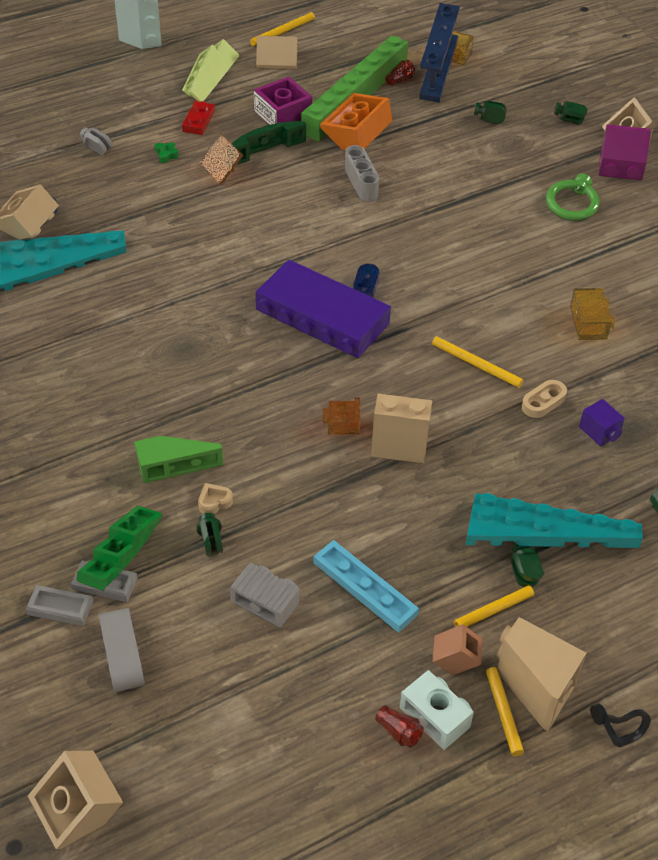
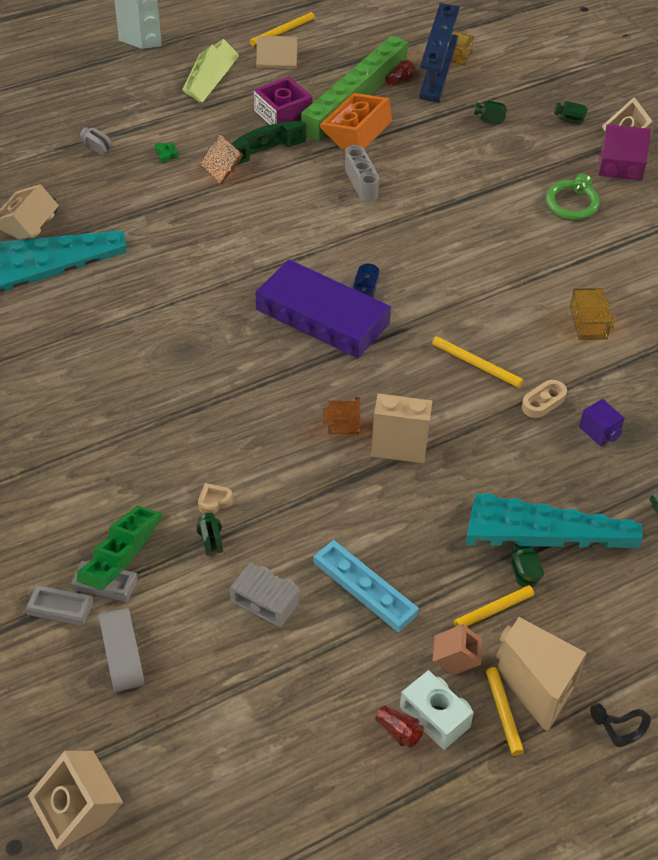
bright green slope [134,436,223,483] -> none
red plate [182,101,215,135] -> none

